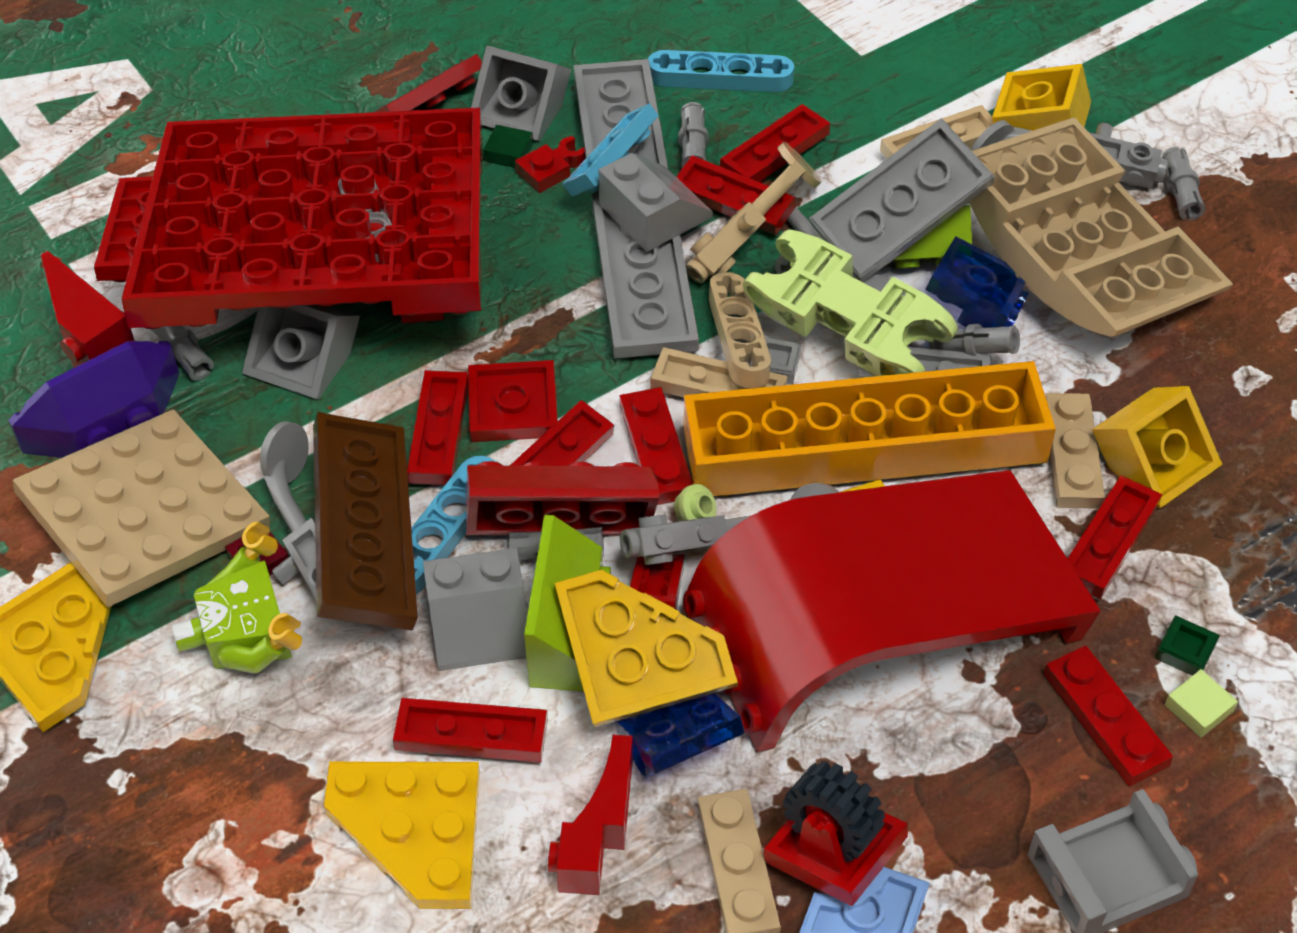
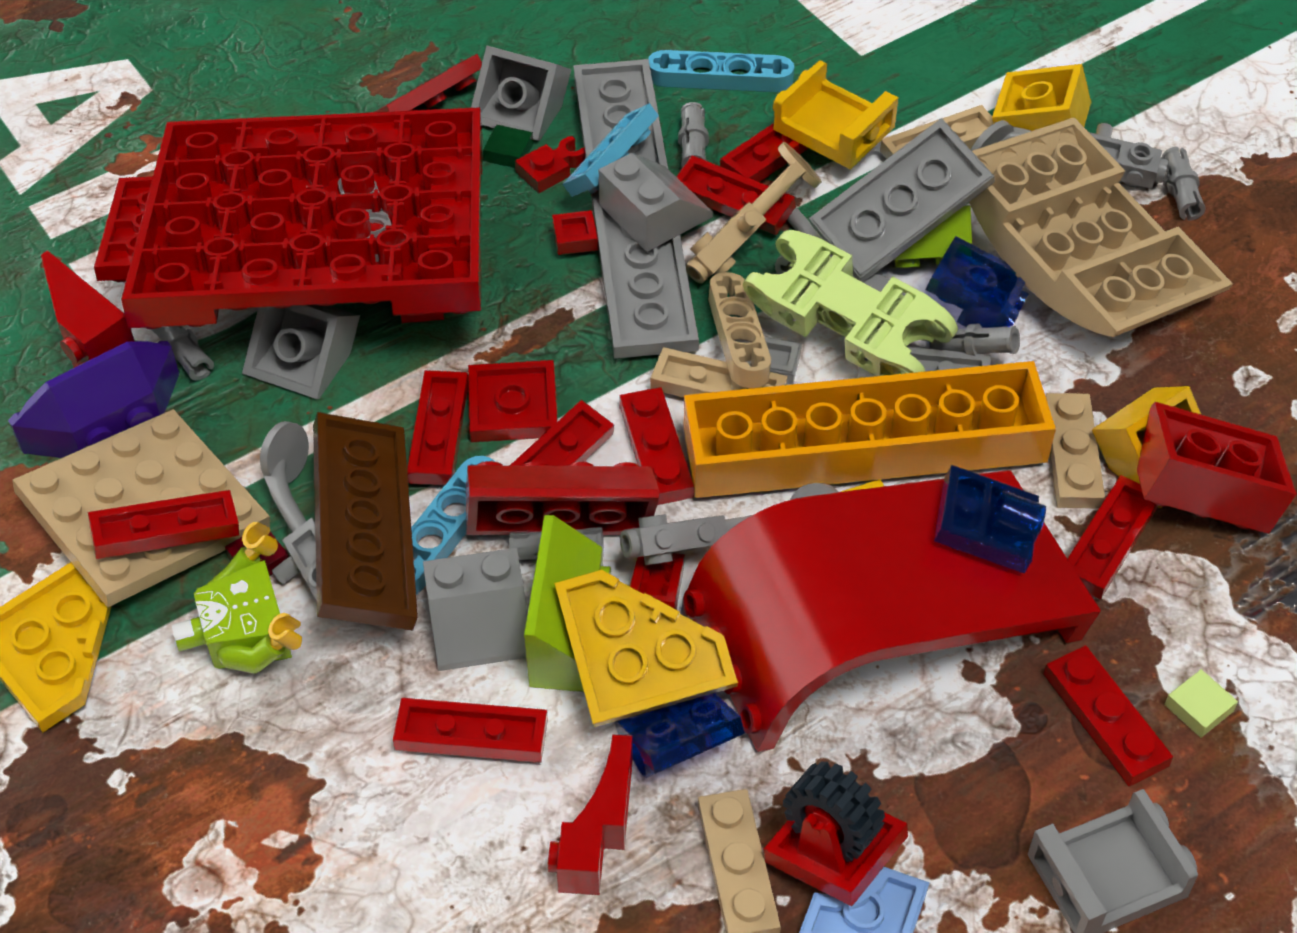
yellow plate [324,761,480,909] -> none
yellowish green plate [674,484,717,521] -> none
dark green tile [1154,615,1220,676] -> none
none -> red plate [88,490,239,559]
none -> red plate [552,210,598,255]
none -> yellow panel [773,60,899,170]
none -> clear blue plate [934,464,1046,574]
none -> red slope [1137,401,1297,534]

